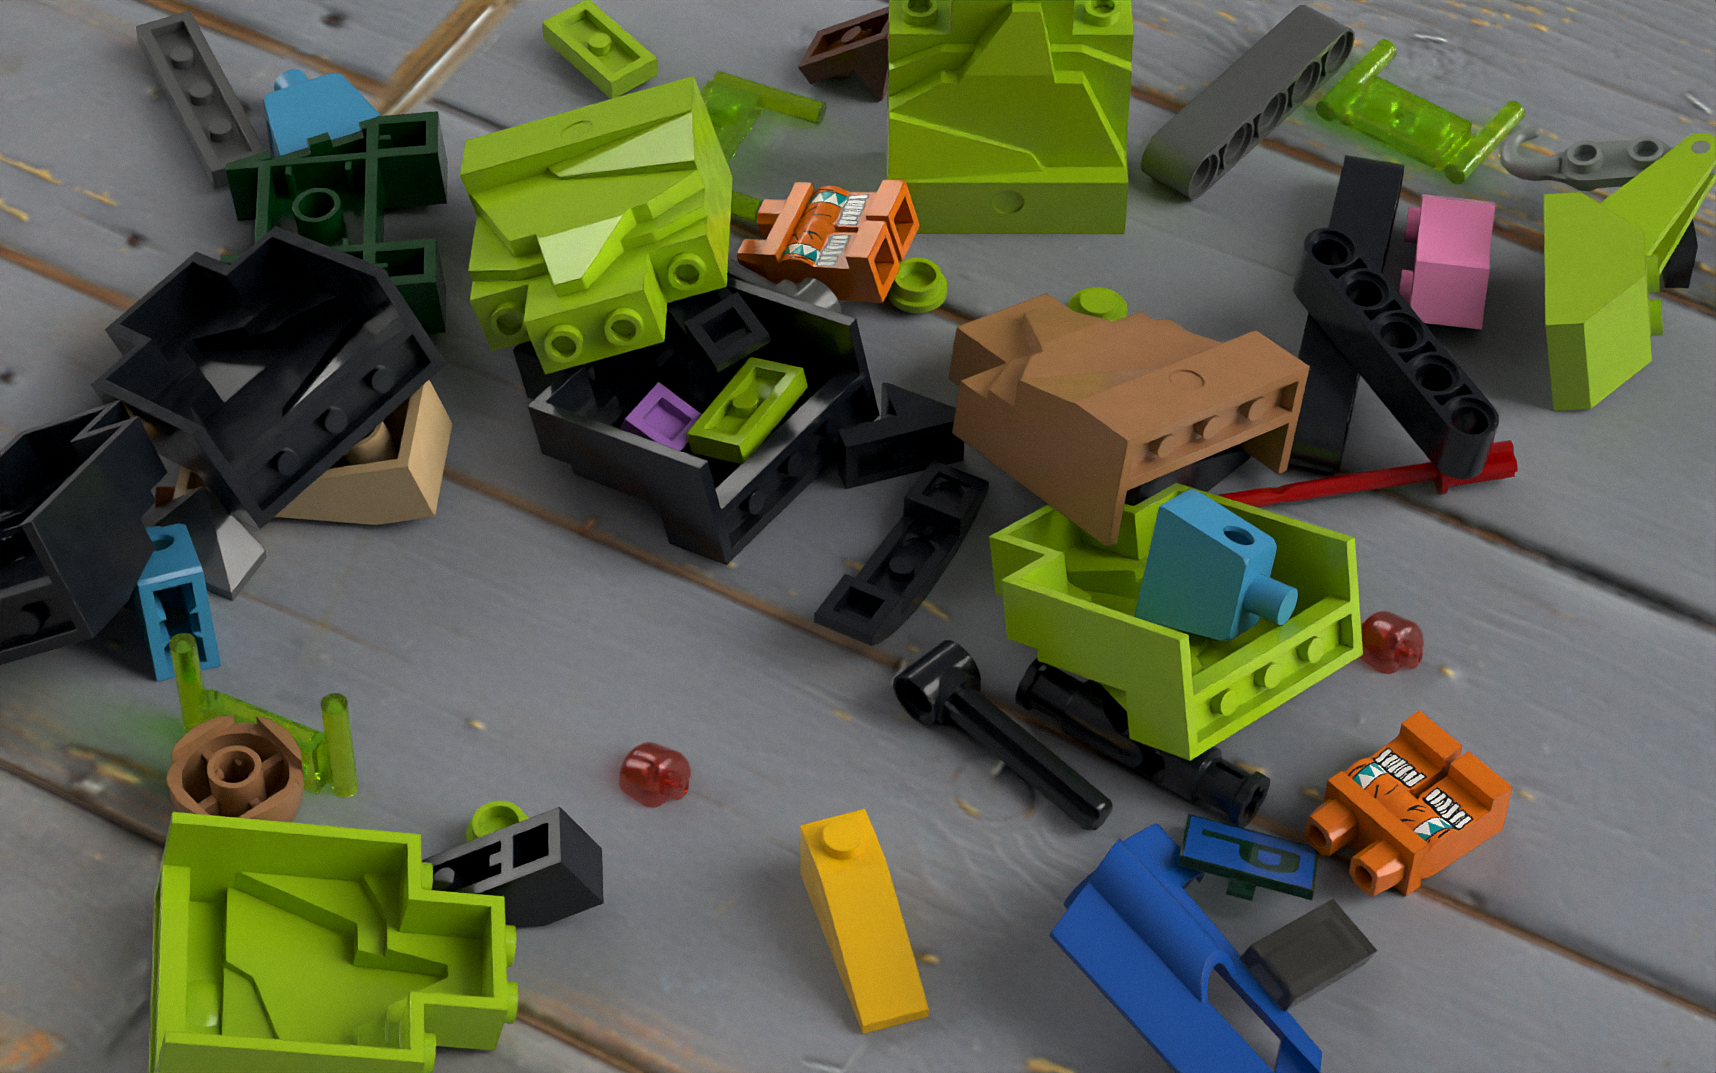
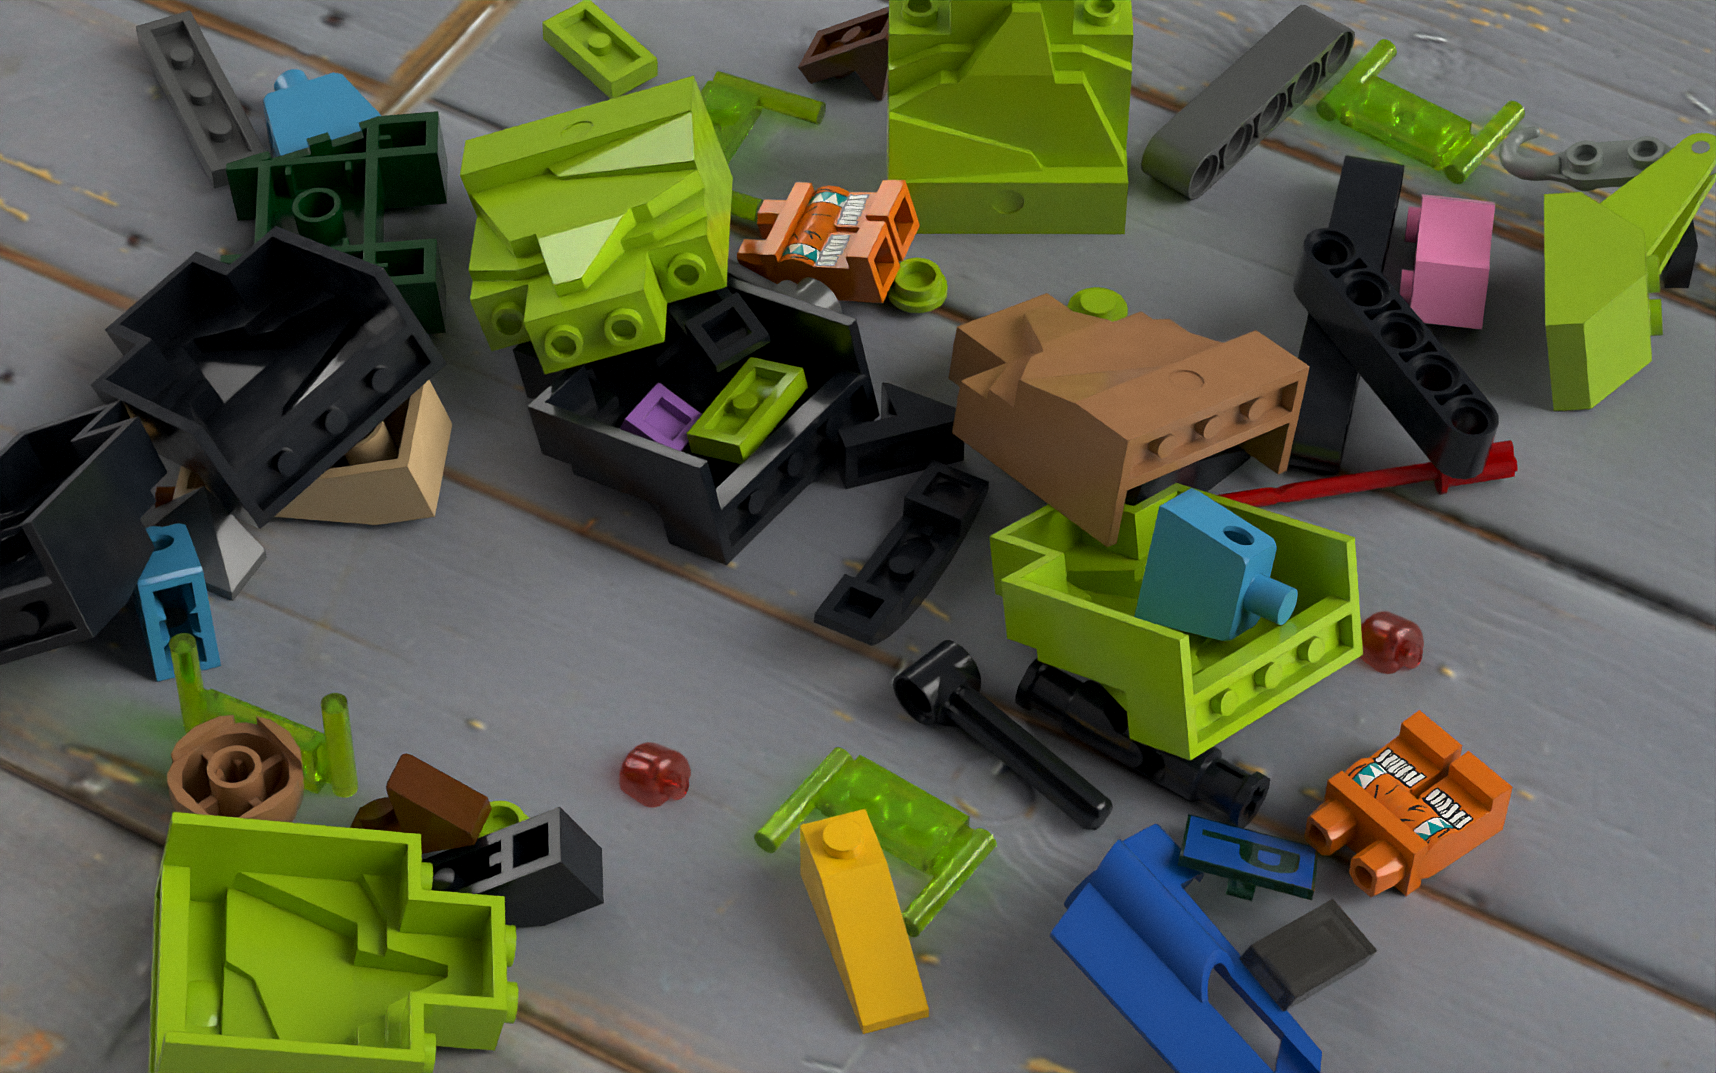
none -> reddish brown slope [350,753,492,854]
none -> clear neon green plate [754,747,997,937]

